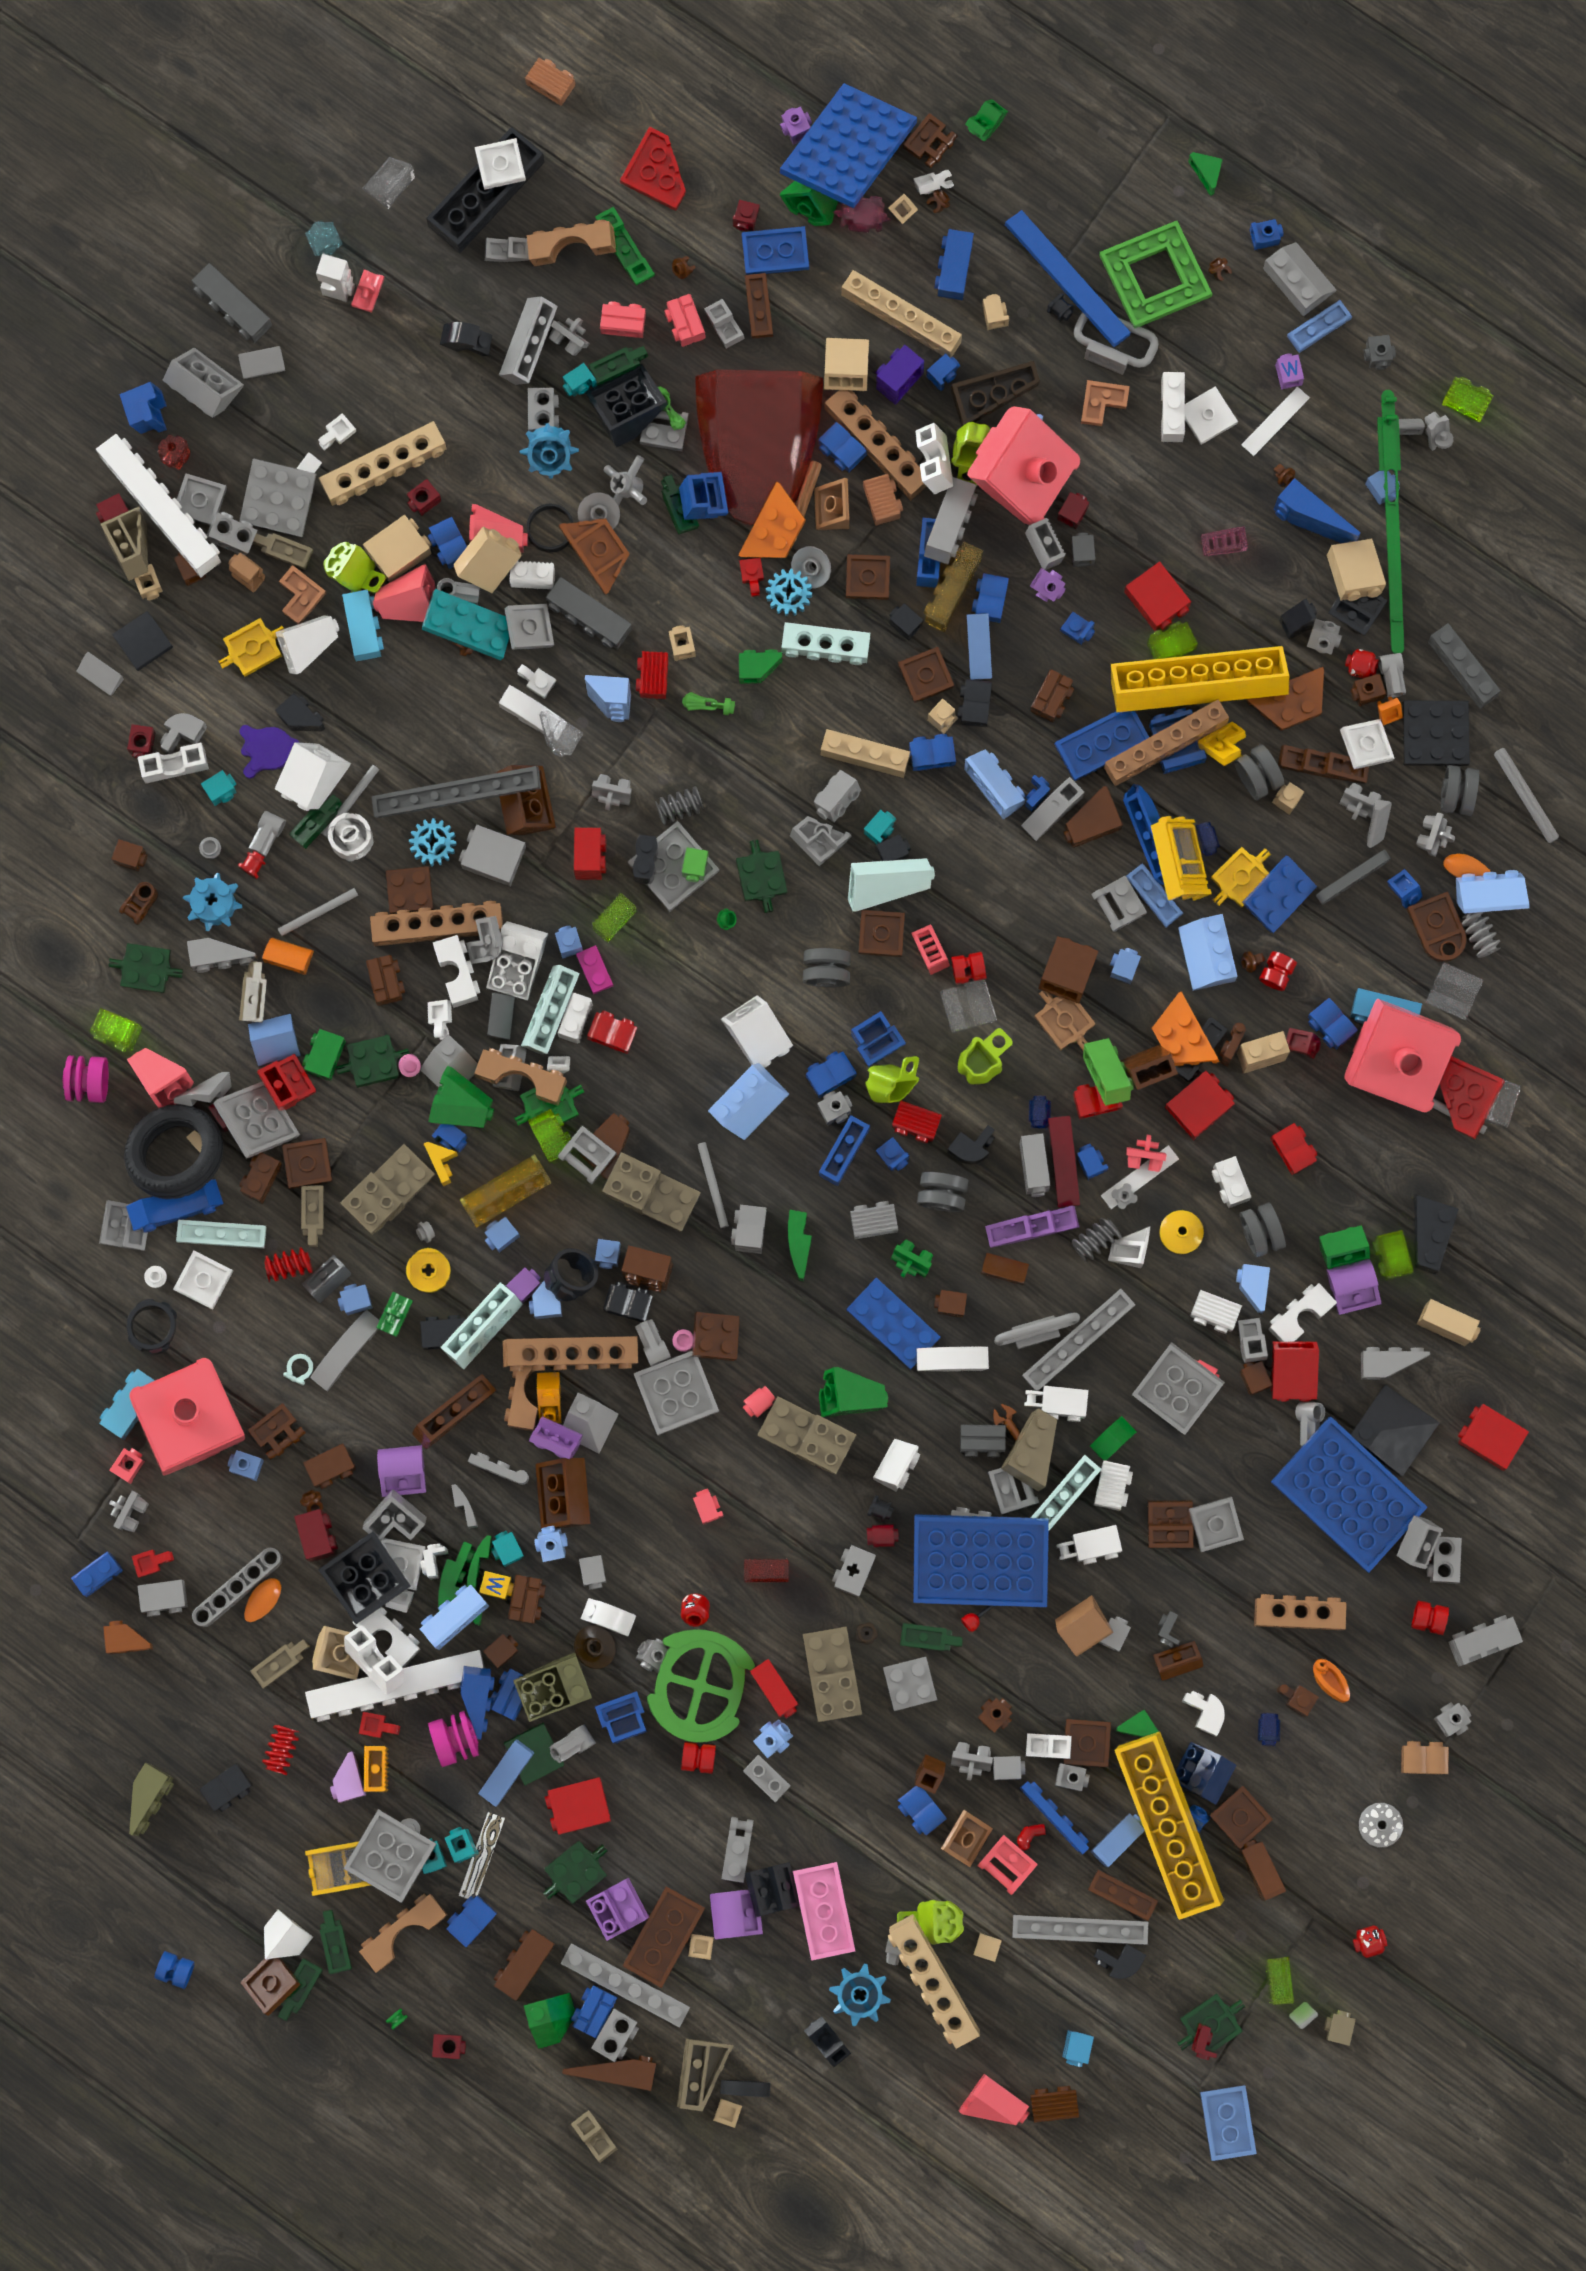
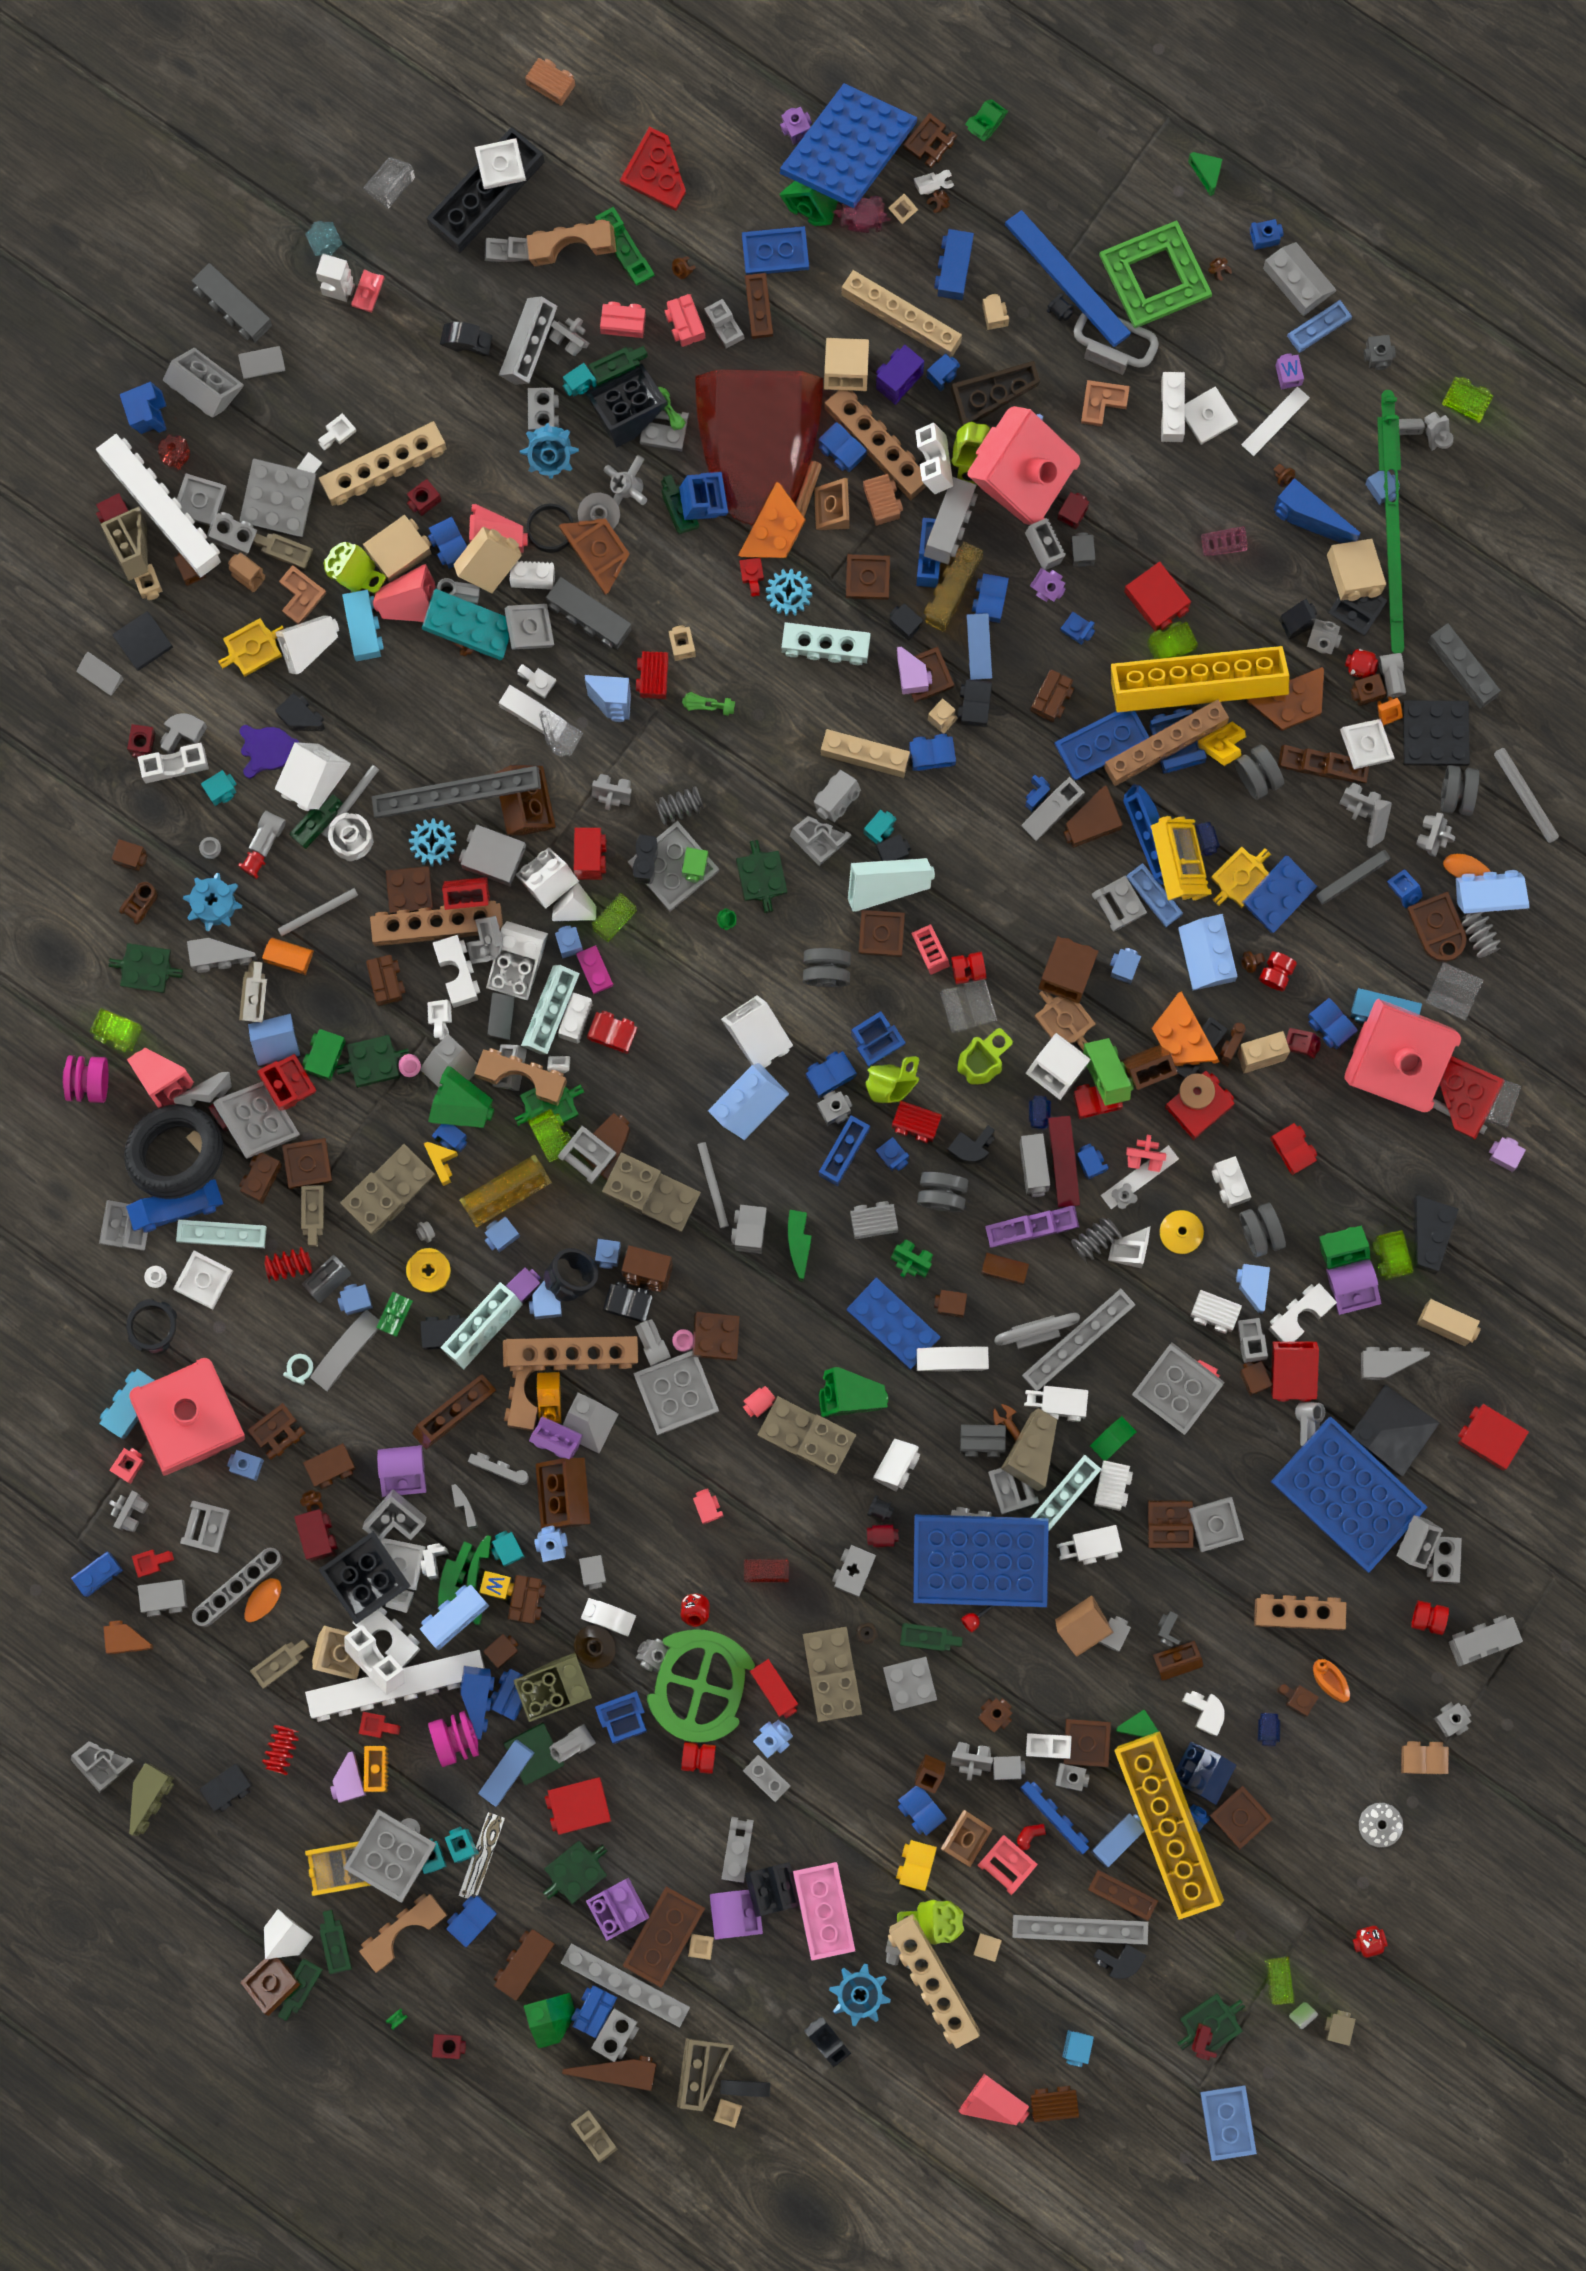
blue wheel [154,1951,195,1989] -> none
dark red bracket [733,200,760,231] -> none
green slope [739,649,782,684] -> none
light grey dish [791,546,831,588] -> none
light blue slope [964,749,1025,820] -> none
reddish brown slope [1240,1839,1286,1901] -> none
tan brick [1272,782,1304,815] -> none
none -> light grey slope [71,1741,133,1793]
none -> light grey plate [180,1501,230,1554]
none -> red brick [442,877,490,910]
none -> white slope [515,847,579,909]
none -> white slope [552,883,596,921]
none -> yellow brick [896,1840,937,1891]
none -> lavender slope [897,647,932,694]
none -> white slope [1026,1033,1091,1100]
none -> medium nougat piece [1179,1074,1215,1110]
none -> lavender brick [1489,1137,1526,1172]

